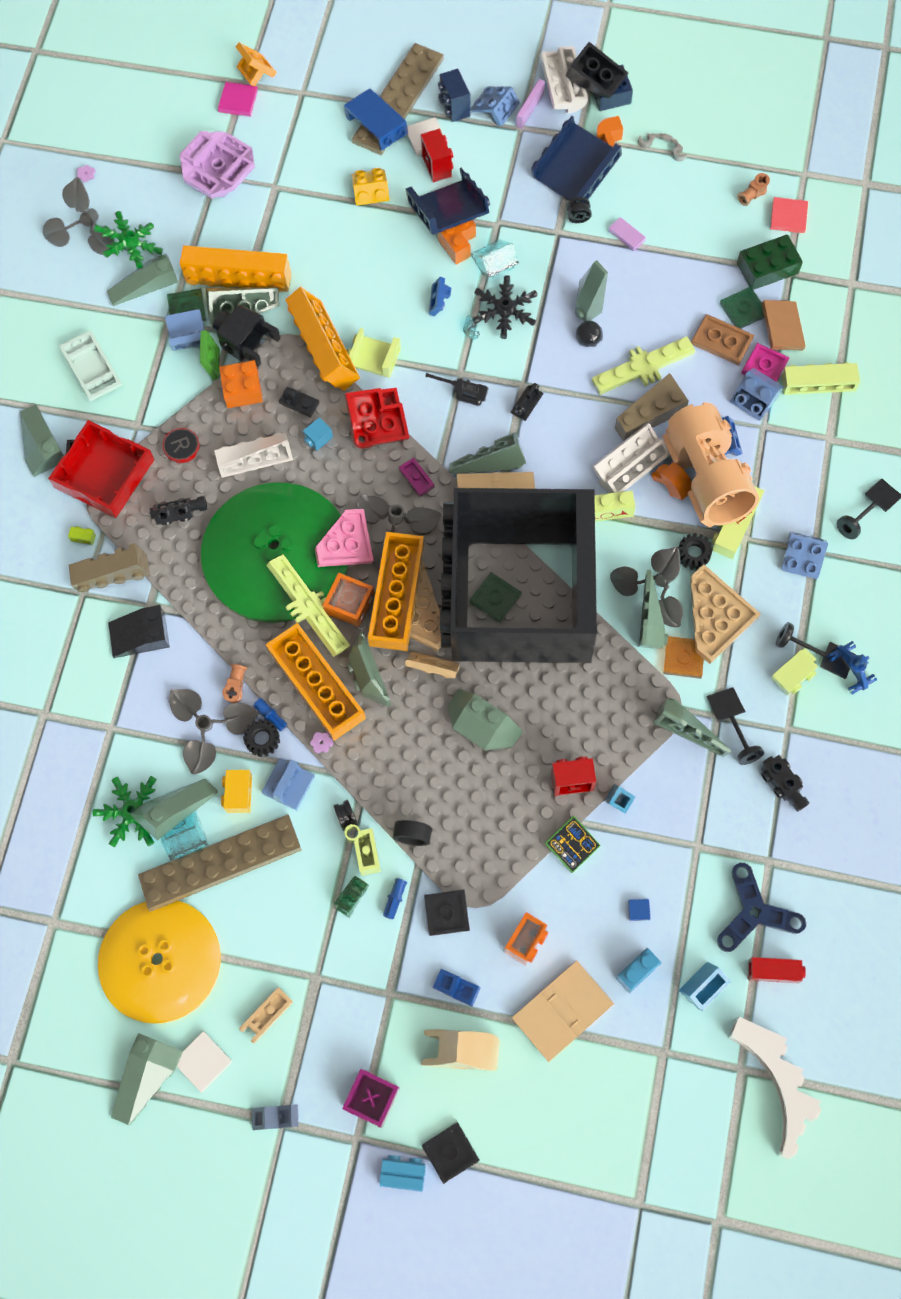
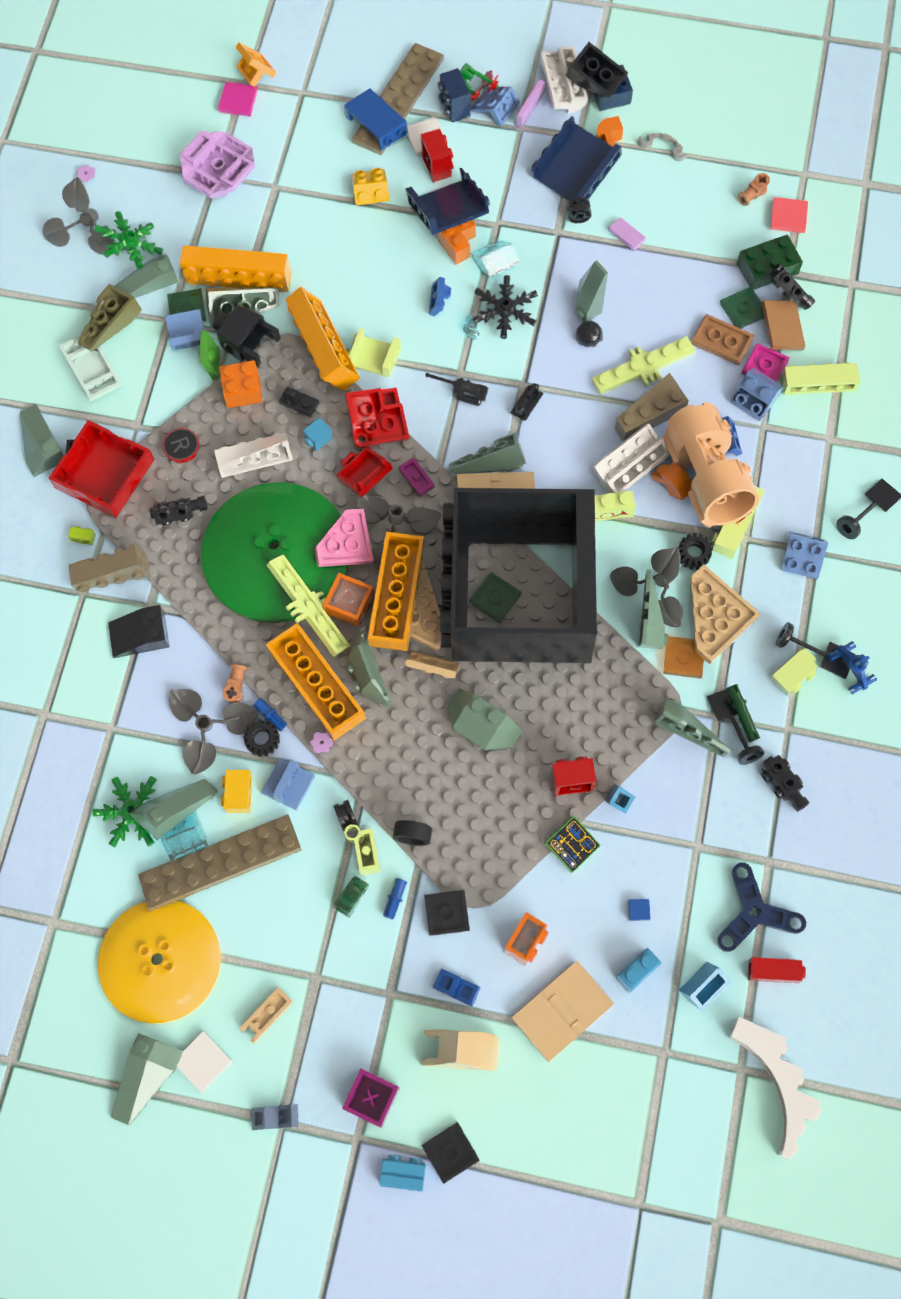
none -> olive wedge [78,284,142,352]
none -> red piece [336,447,393,498]
none -> plant [460,62,499,101]
none -> dark green pin [726,684,761,742]
none -> black brick [770,263,815,310]

